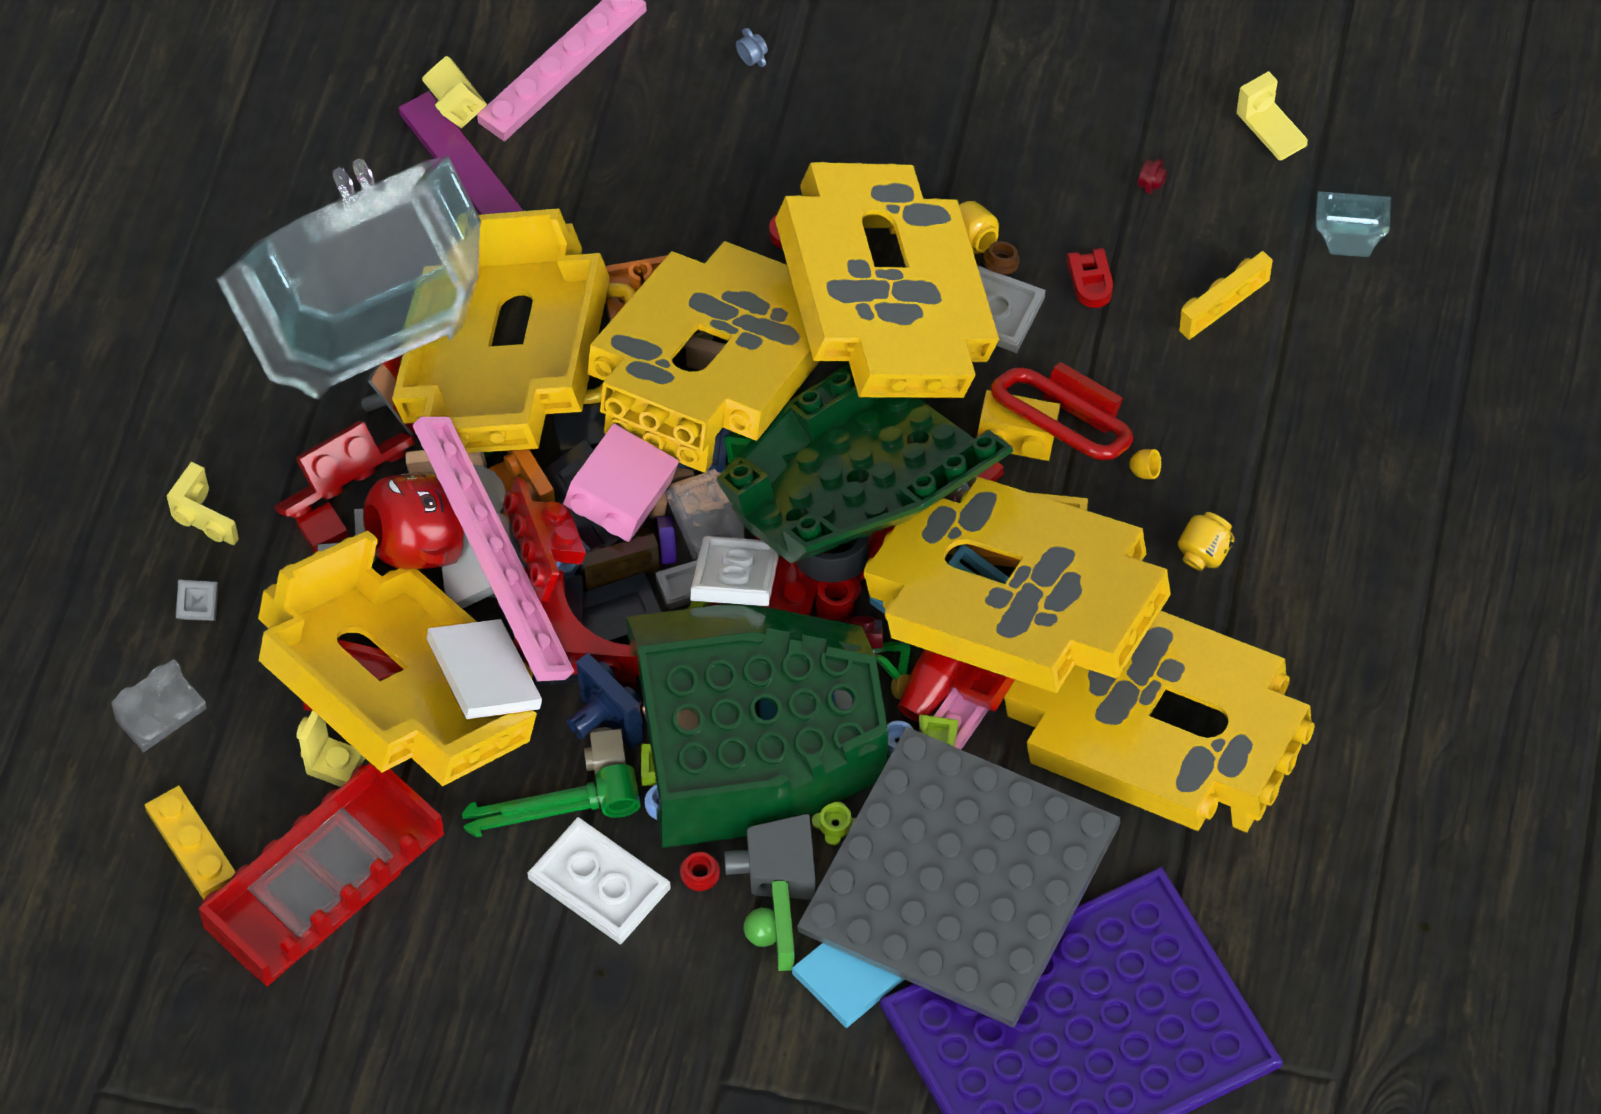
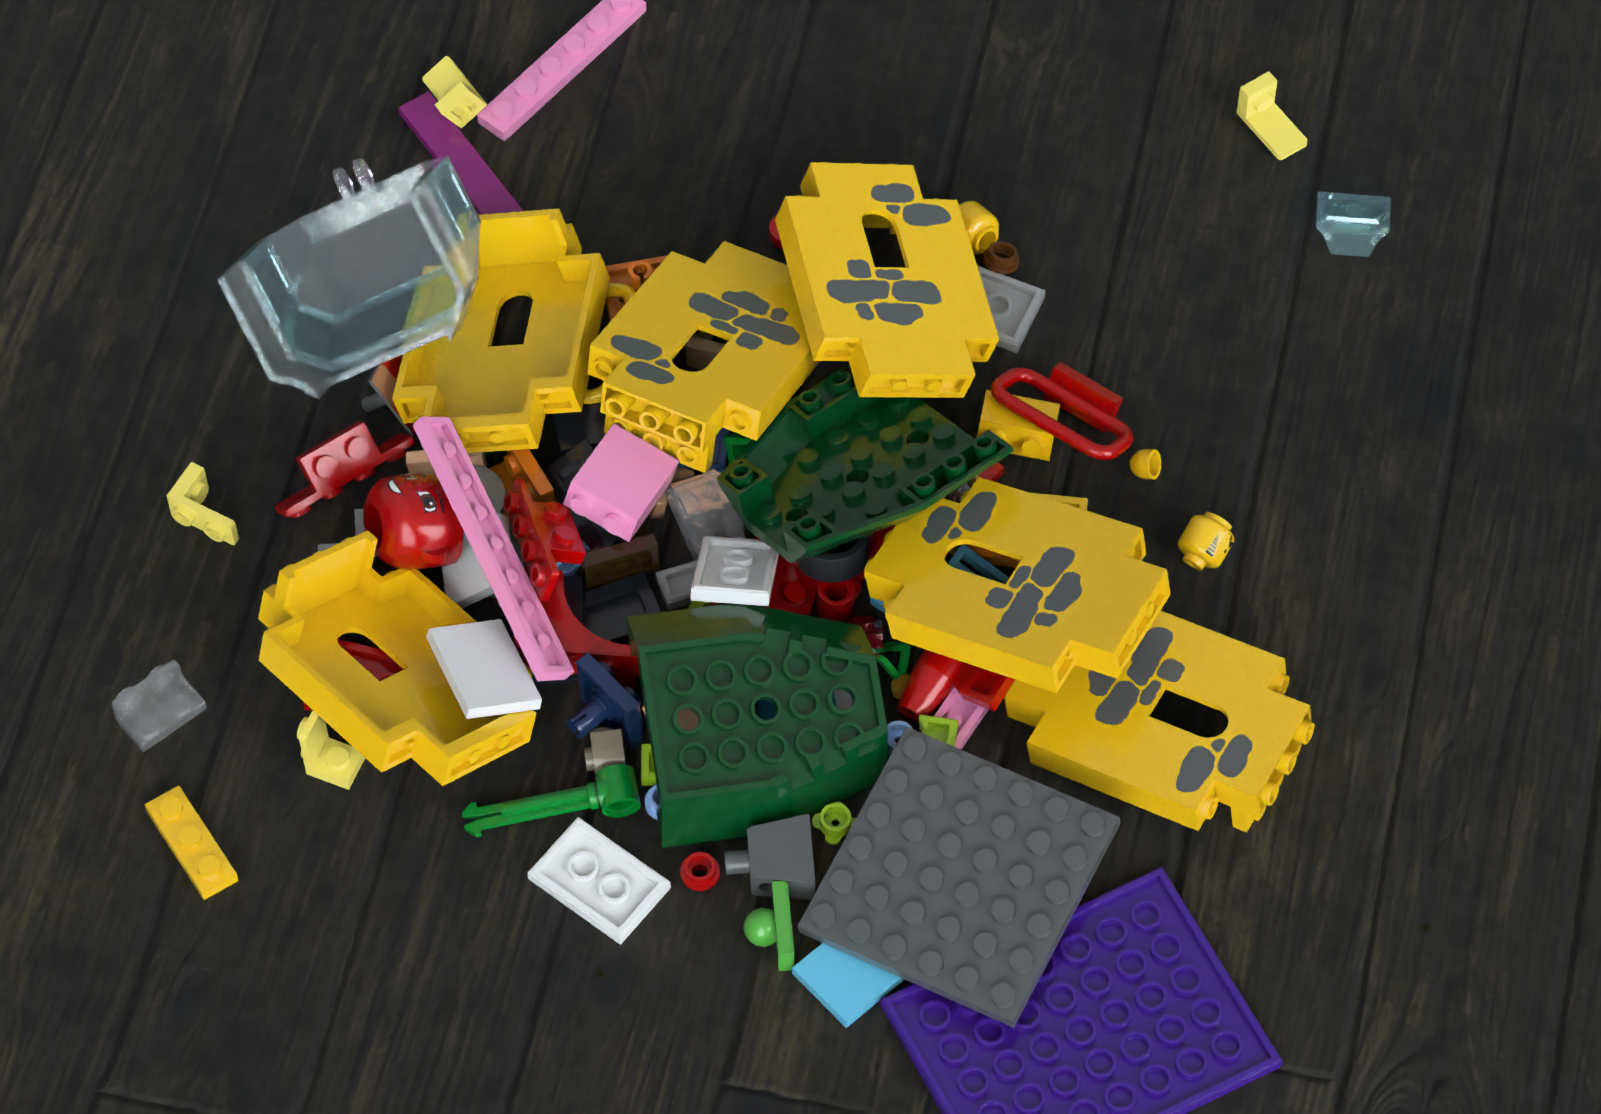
light grey tile [176,580,219,621] -> none
red window [198,763,444,987] -> none
red tile [296,502,348,553] -> none
dark purple tile [657,515,677,564] -> none
sand blue plate [736,28,768,67] -> none
red plate [1066,248,1113,308] -> none
dark red plate [1138,158,1168,194] -> none
yellow plate [1179,251,1273,340] -> none

